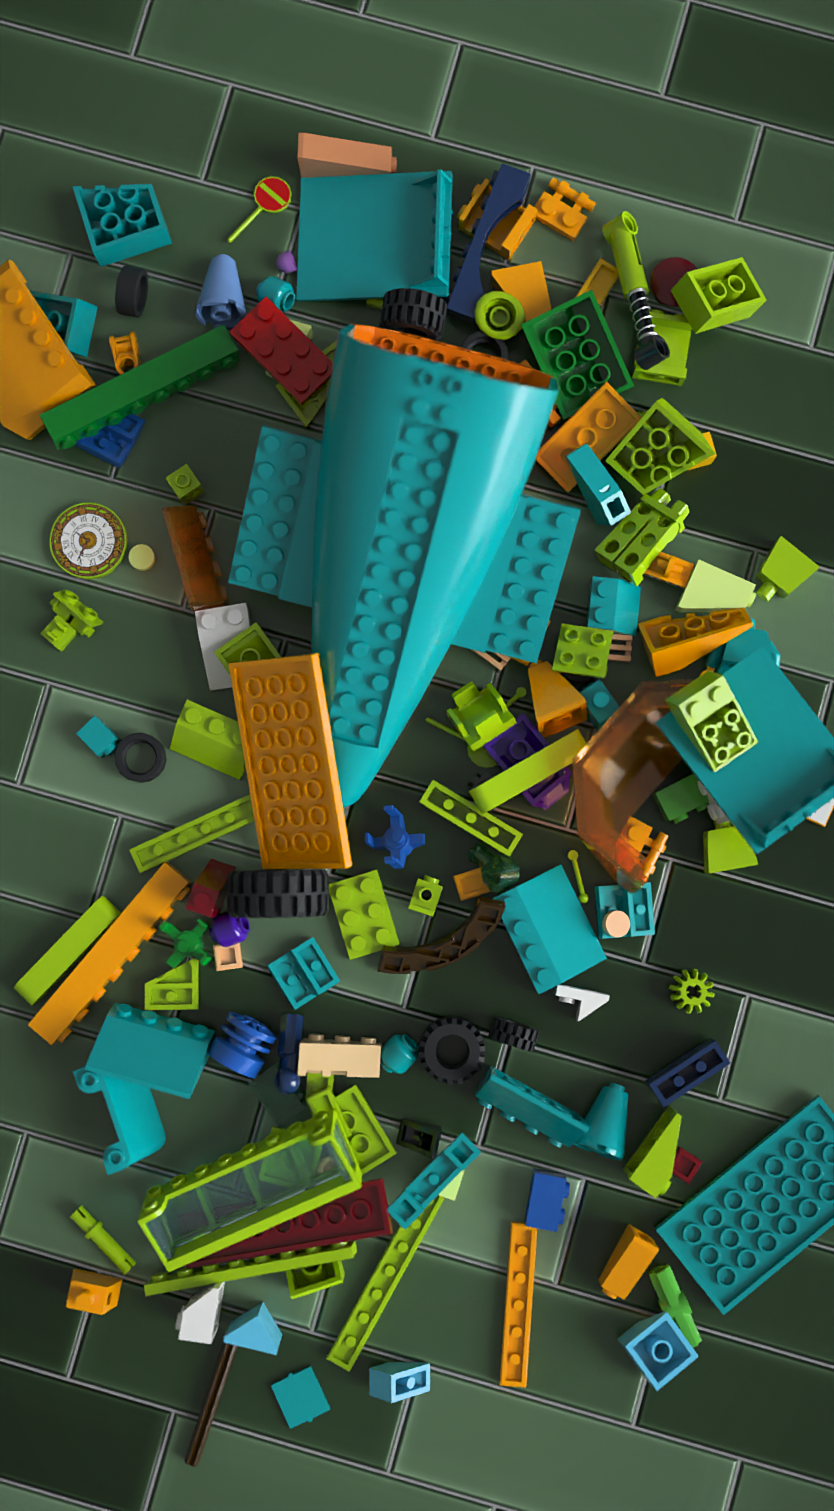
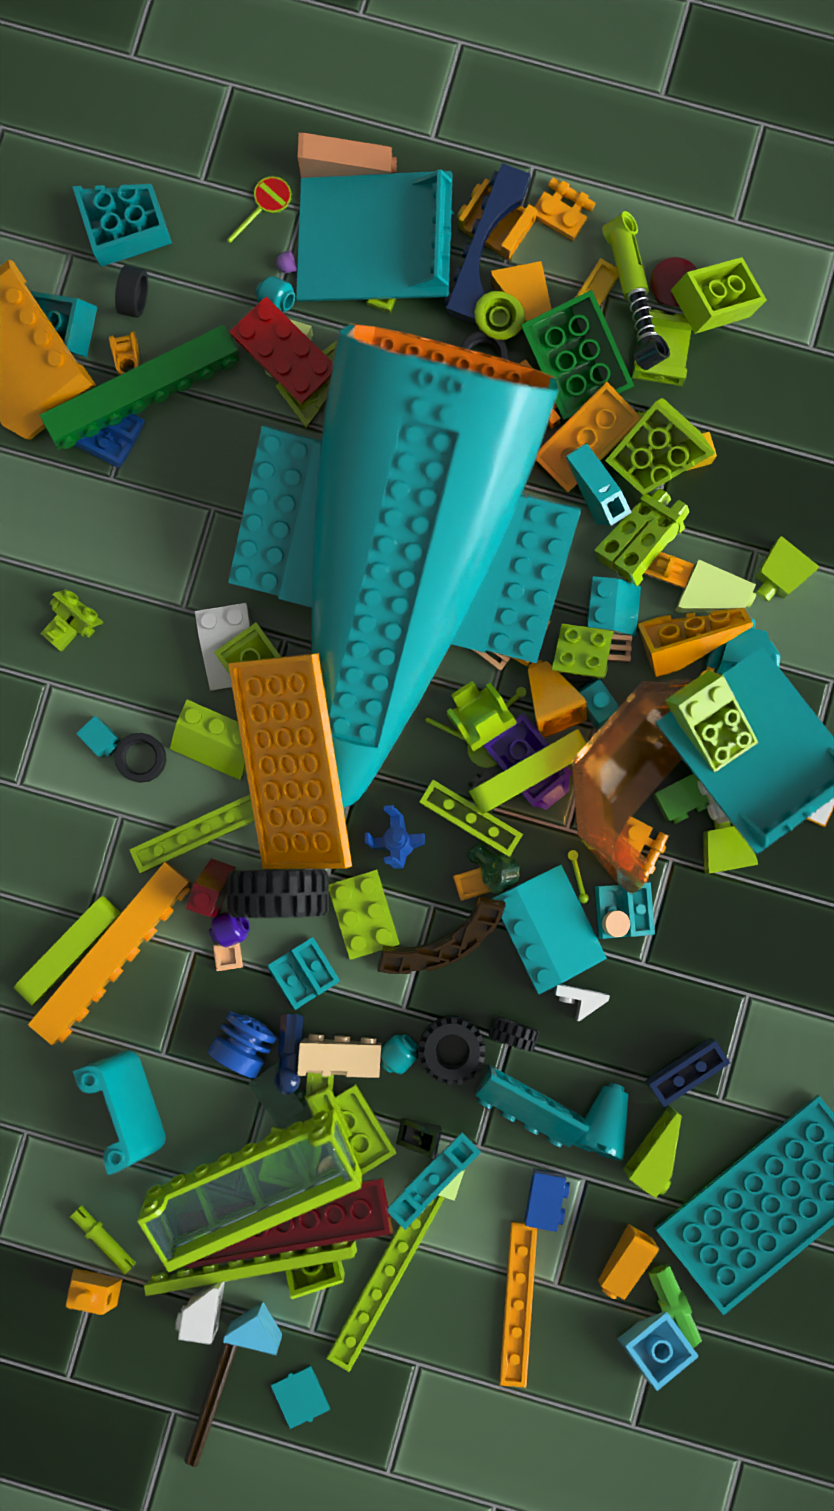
tile [50,503,128,580] -> none
teal slope [85,1003,215,1099] -> none
yellowish green tile [129,544,156,571] -> none
lime wing [145,958,199,1010] -> none
green piece [158,919,212,969] -> none
clear orange slope [162,506,229,614] -> none
lime brick [166,464,205,506] -> none
medium blue cone [195,254,247,330] -> none
medium azure slope [369,1362,430,1403] -> none
black tyre [379,288,447,341] -> none
lime brick [408,875,443,916] -> none
lime gear [669,969,715,1014] -> none
dark red tile [672,1146,703,1184] -> none

